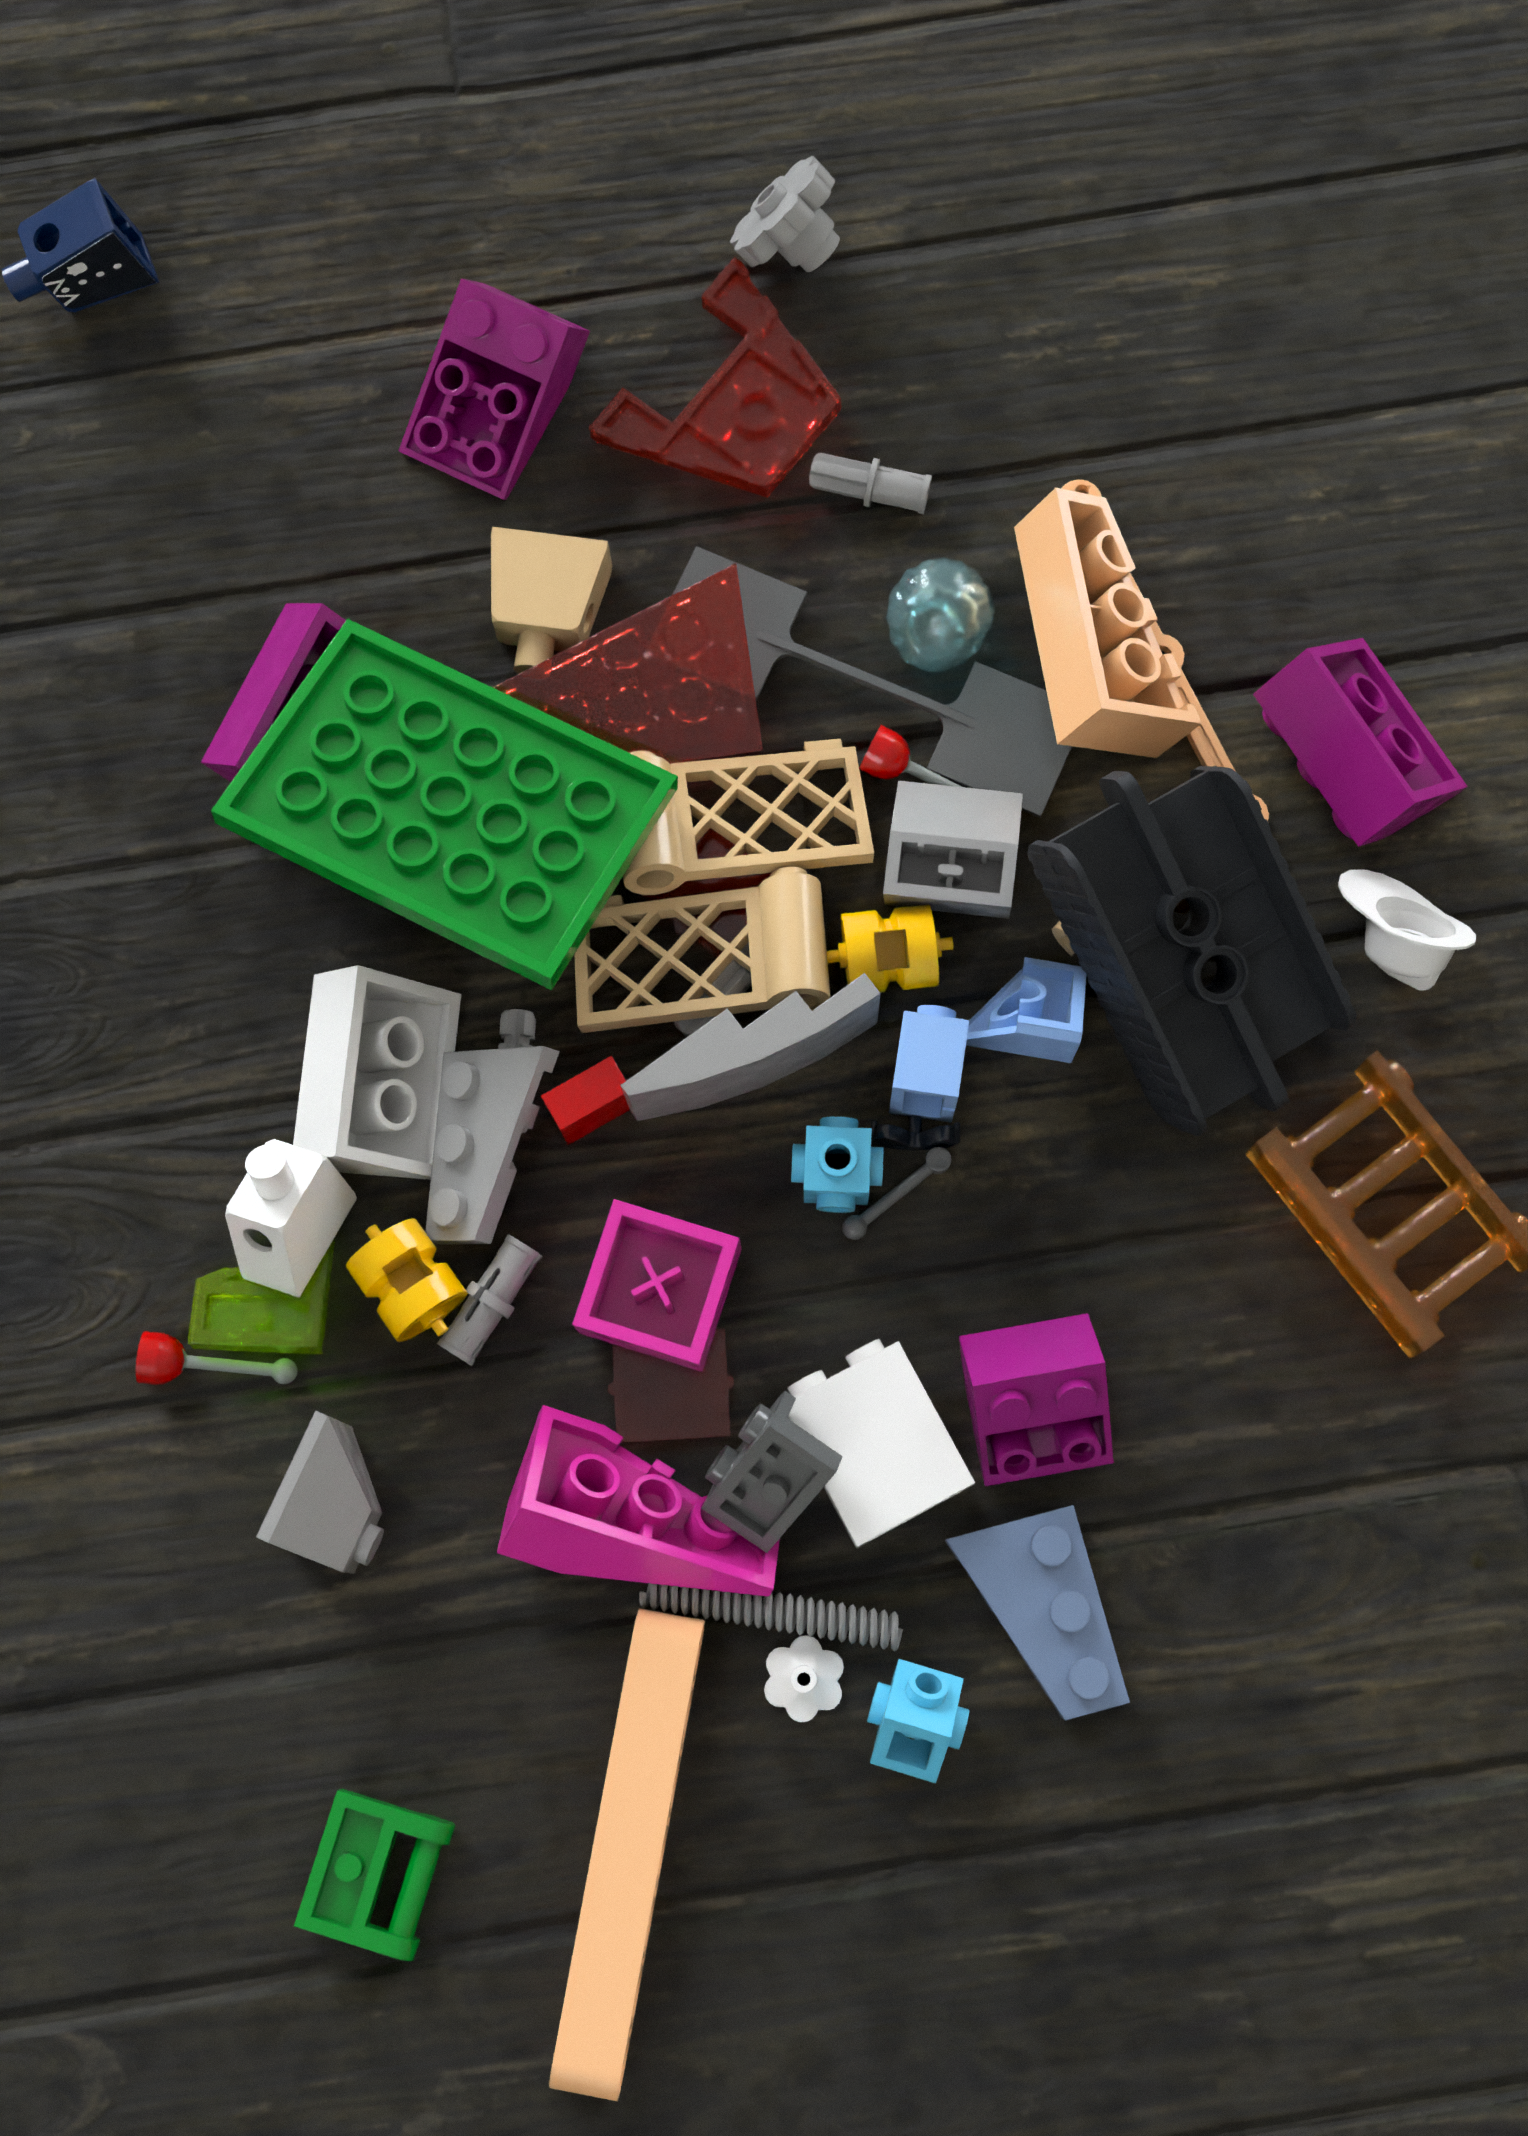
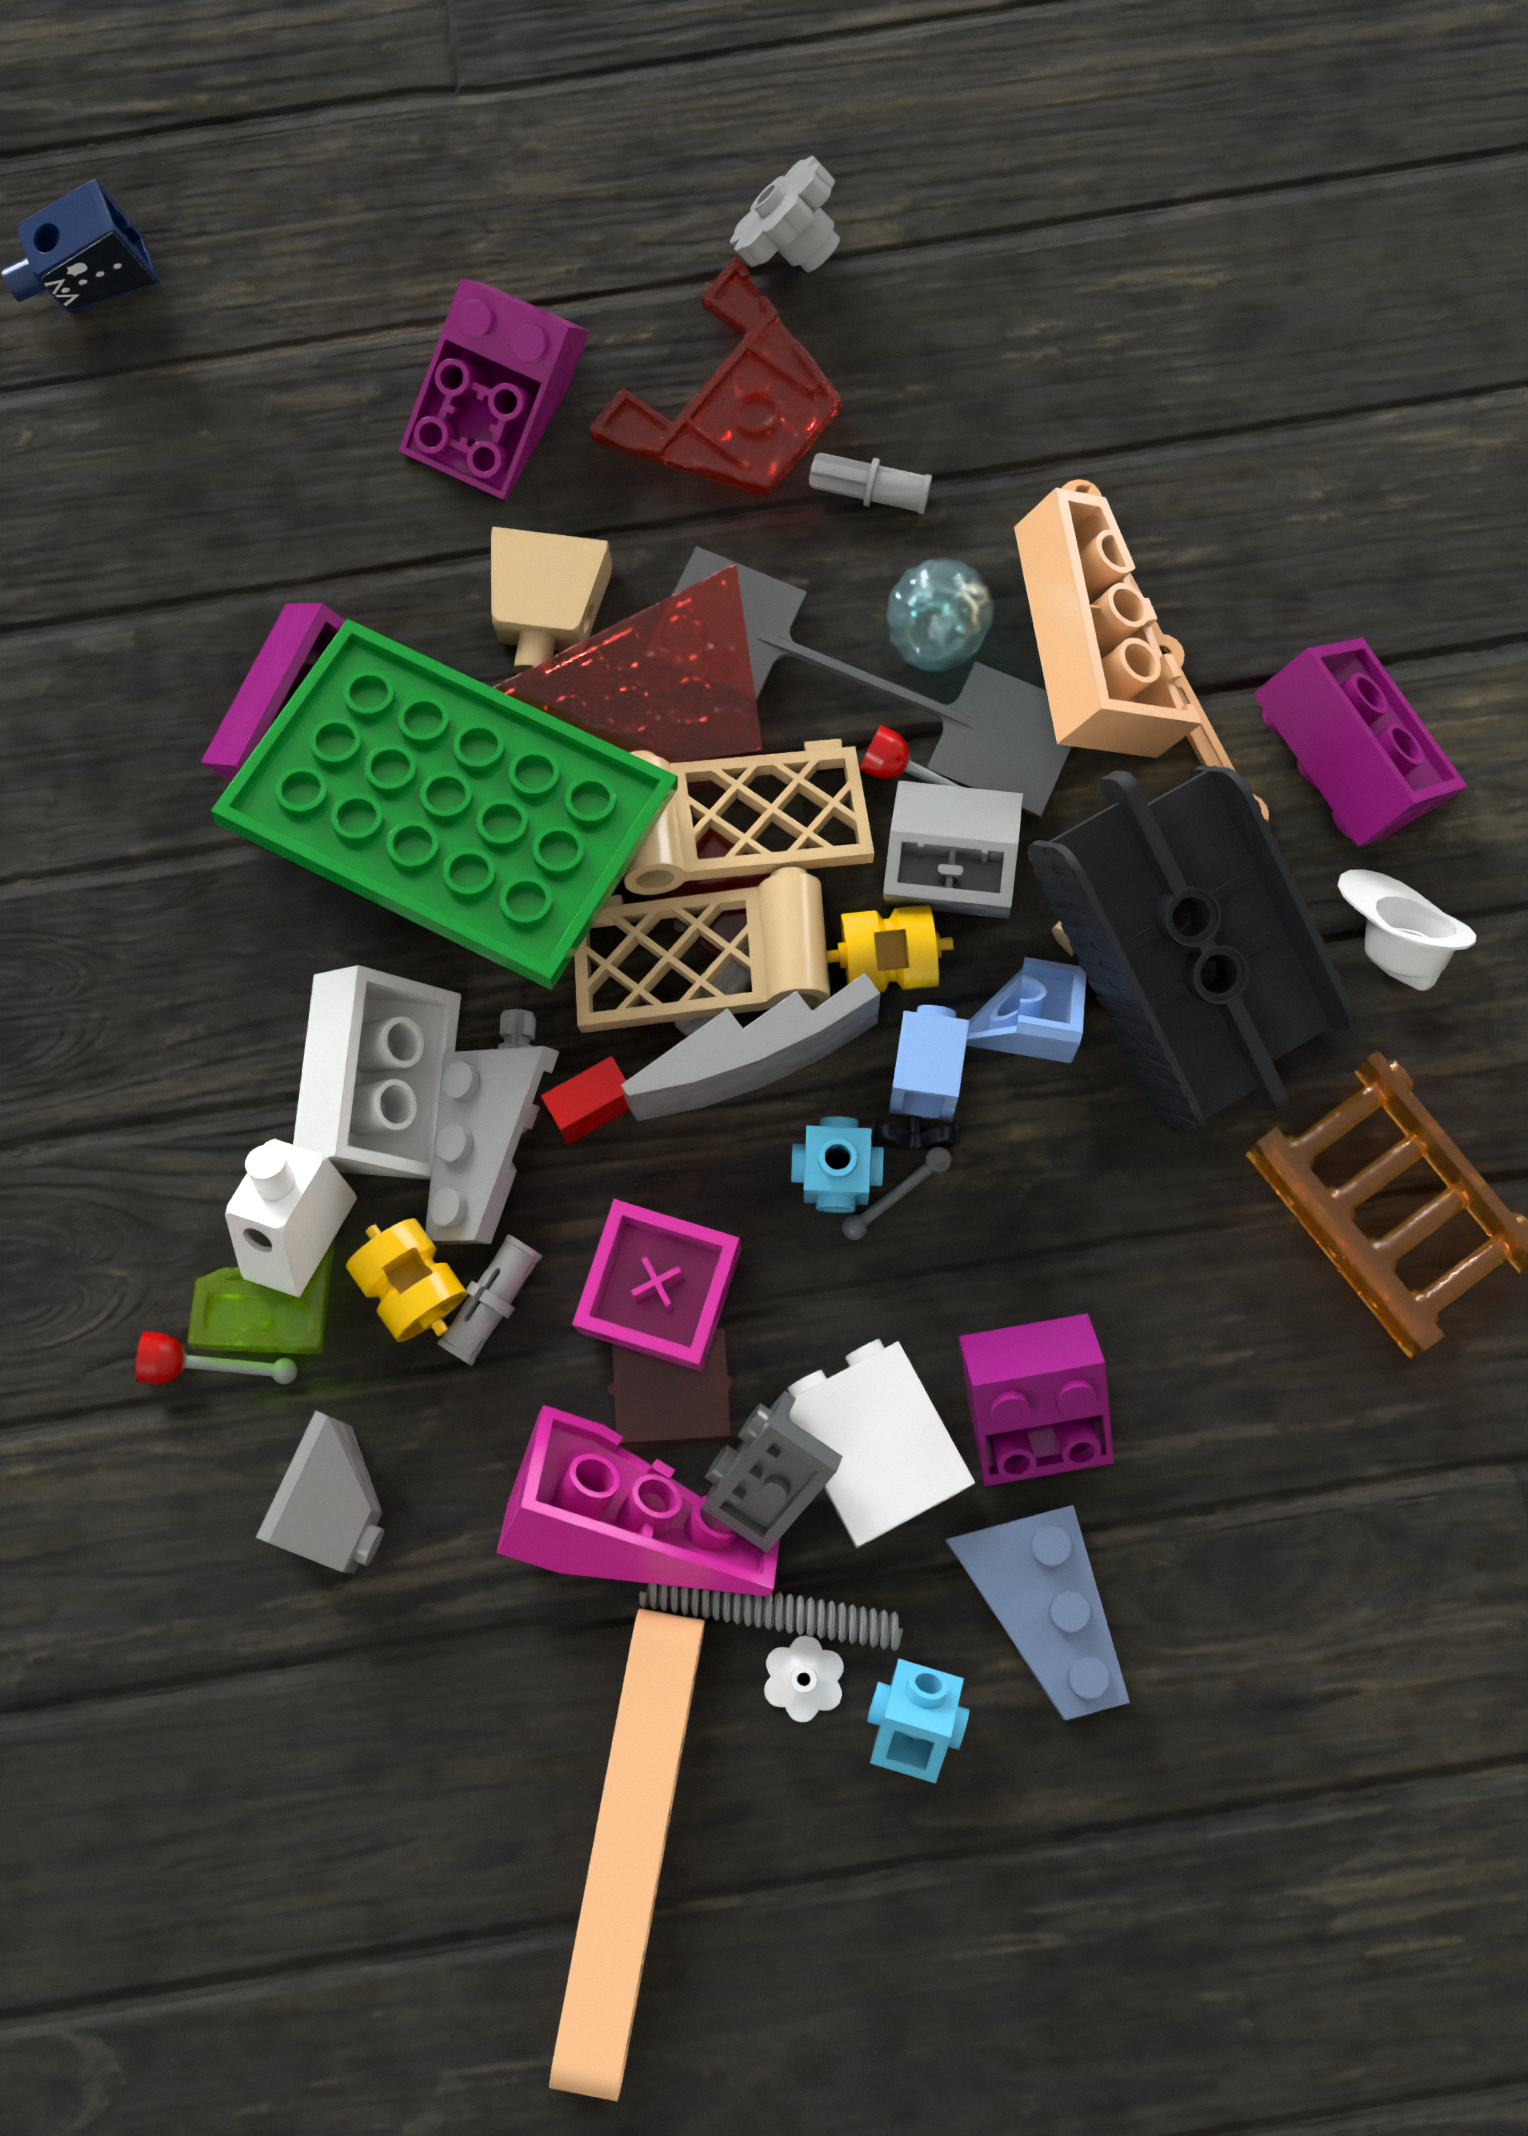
green plate [294,1789,455,1961] -> none

